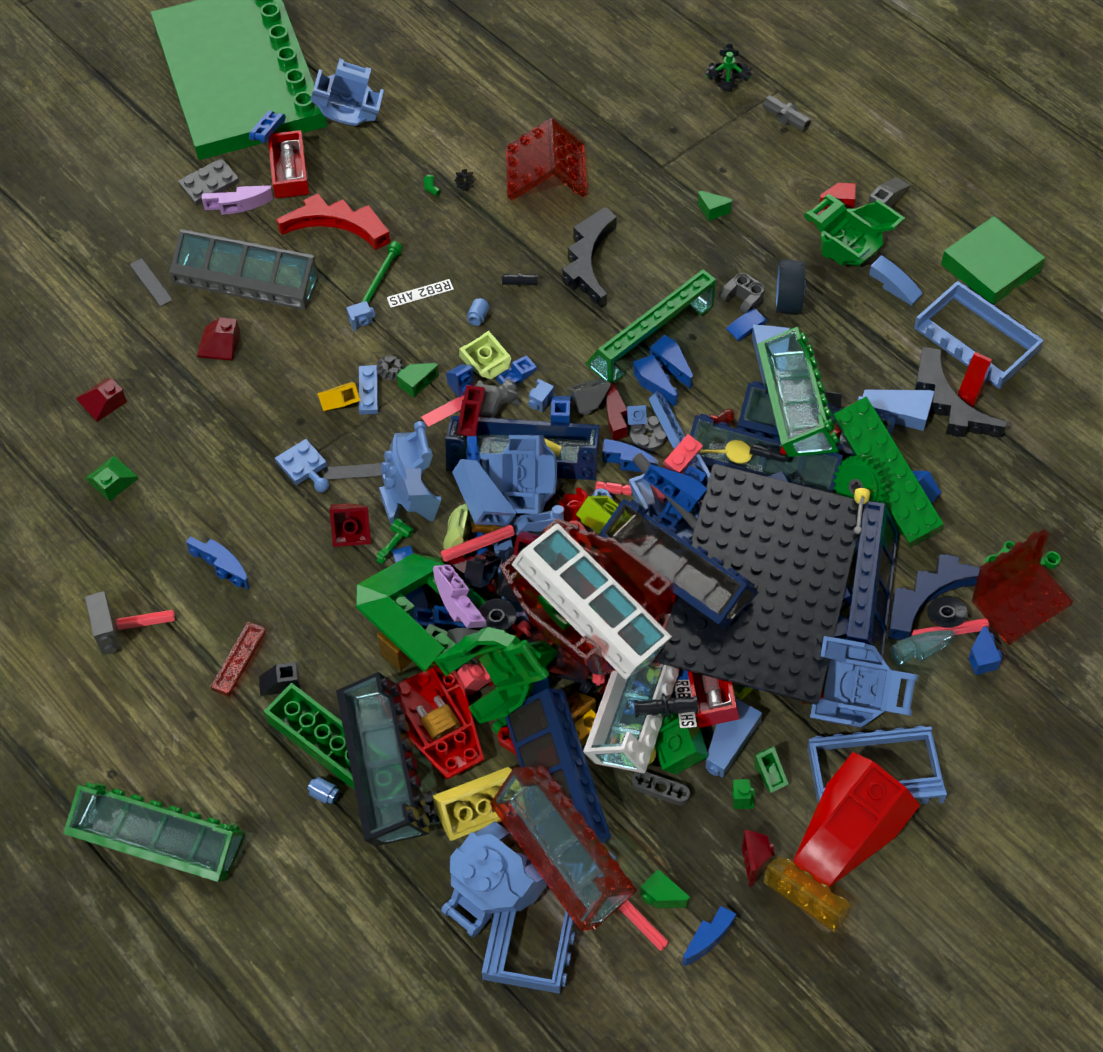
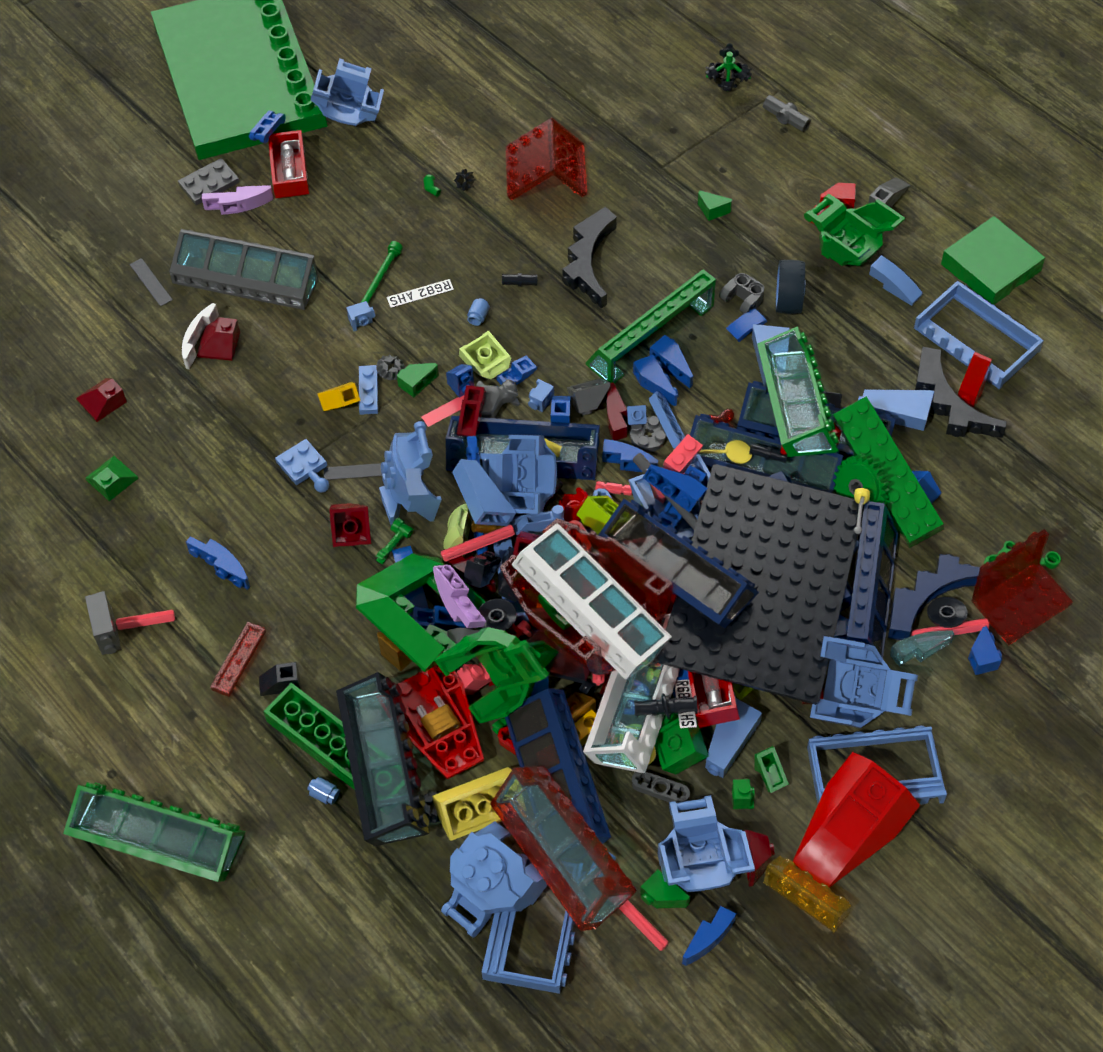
arch [276,194,391,250] -> none
none -> white slope [182,303,219,369]
none -> medium blue piece [658,795,755,892]

